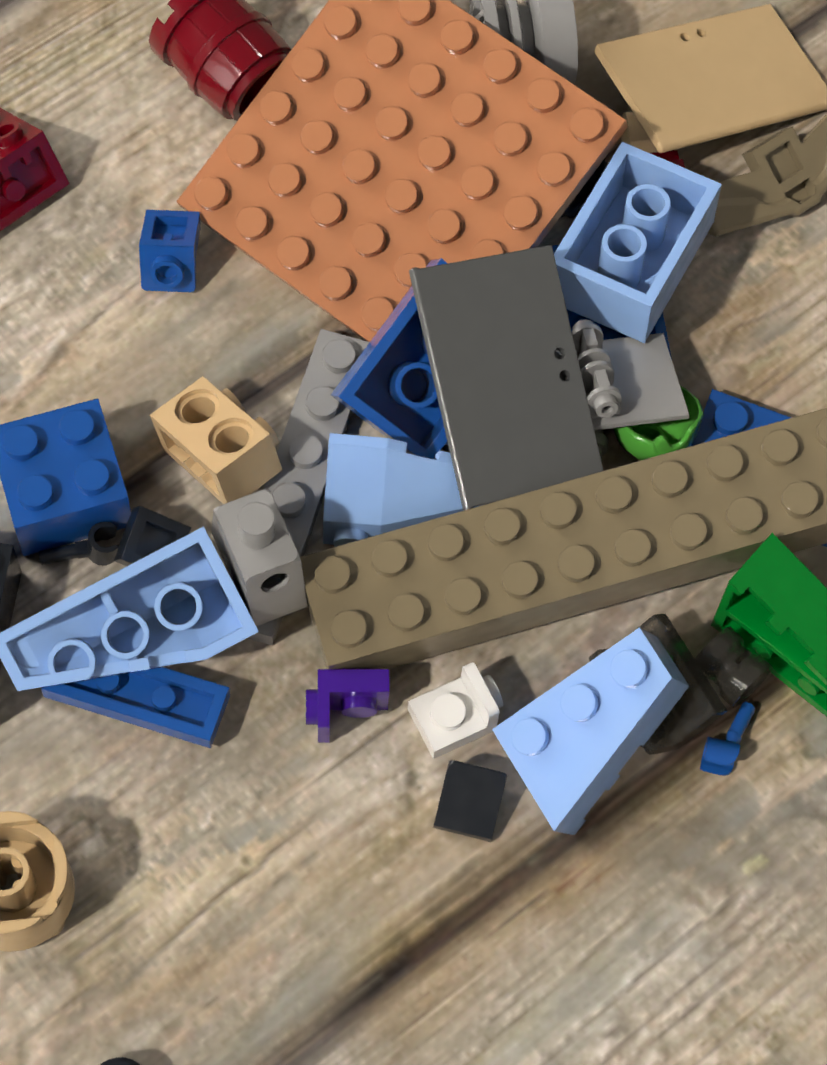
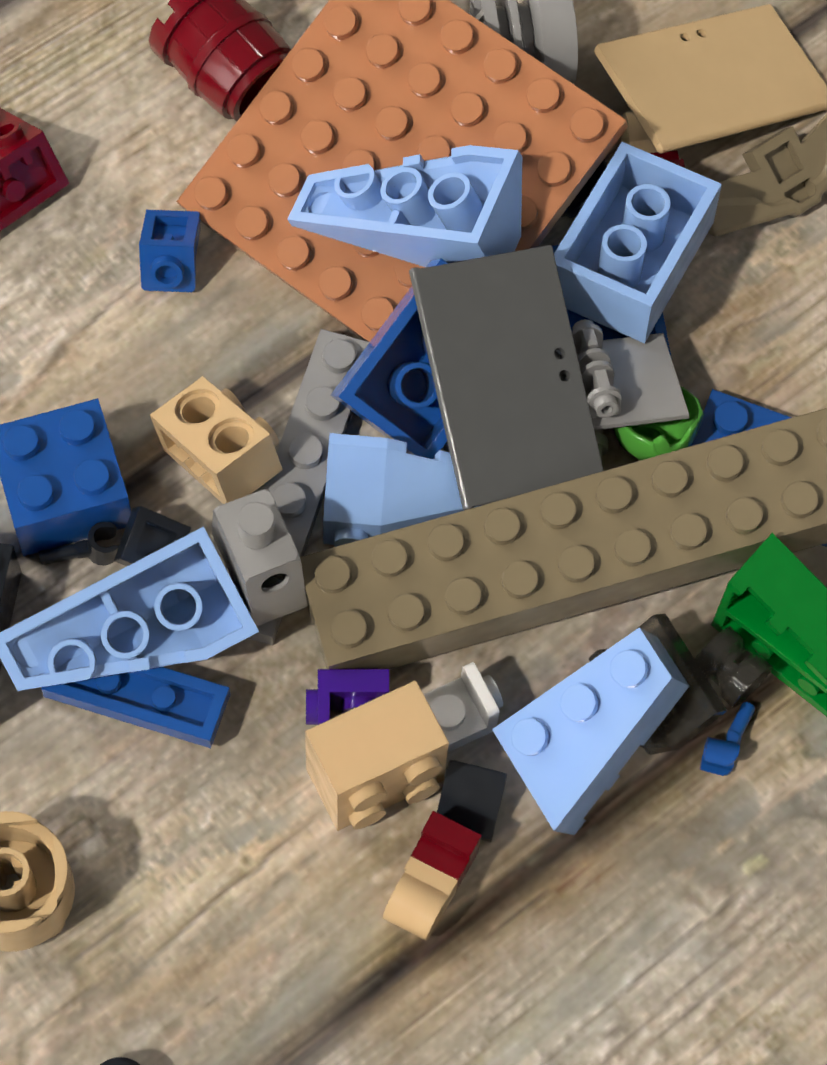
none -> light blue wedge [287,145,522,267]
none -> tan brick [305,680,449,831]
none -> leg [382,811,482,941]

